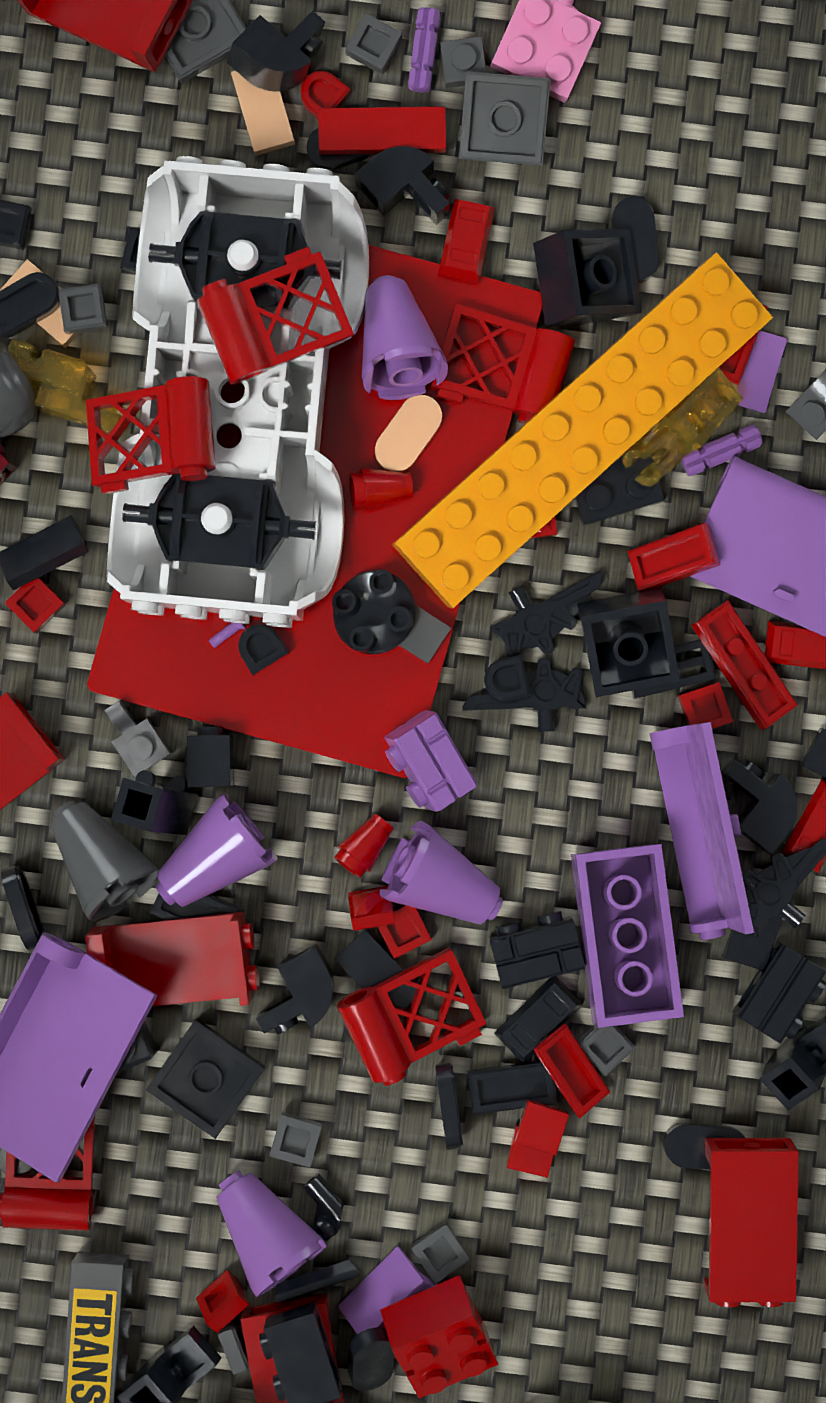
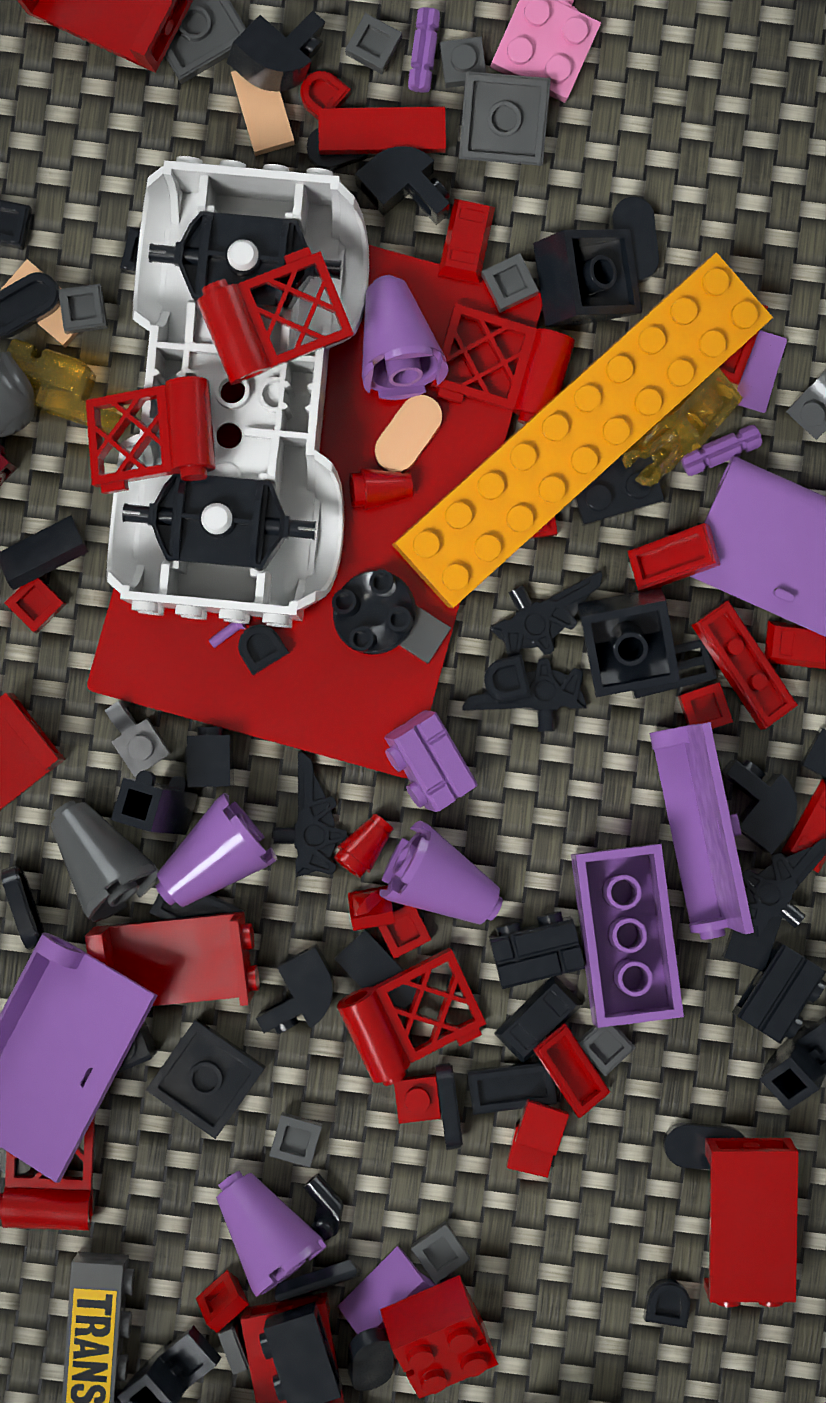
none -> black piece [273,752,348,877]
none -> red plate [394,1074,441,1124]
none -> dark grey plate [481,253,539,313]
none -> black tile [643,1278,690,1328]

